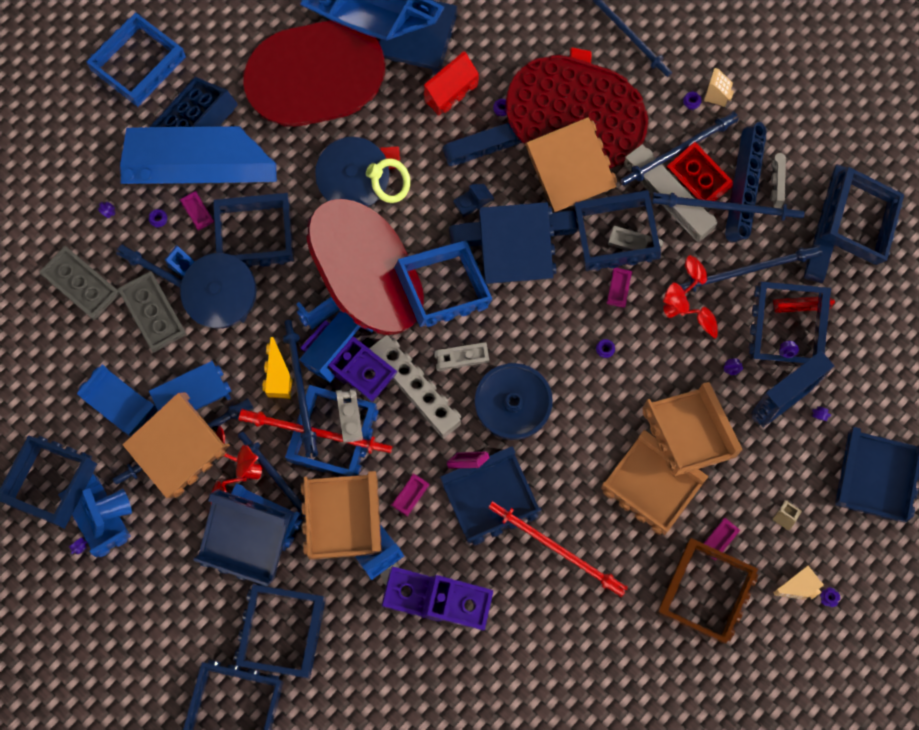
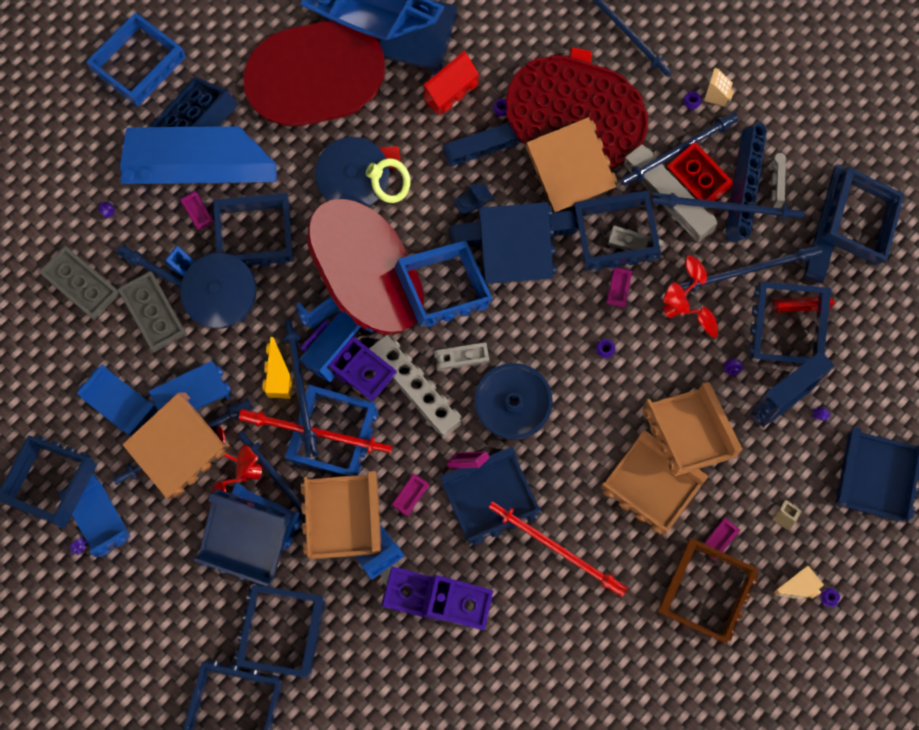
blue plant [81,488,132,539] -> none
dark purple plate [149,209,168,228] -> none
light grey plate [336,388,363,443] -> none
dark purple plate [779,341,799,358] -> none

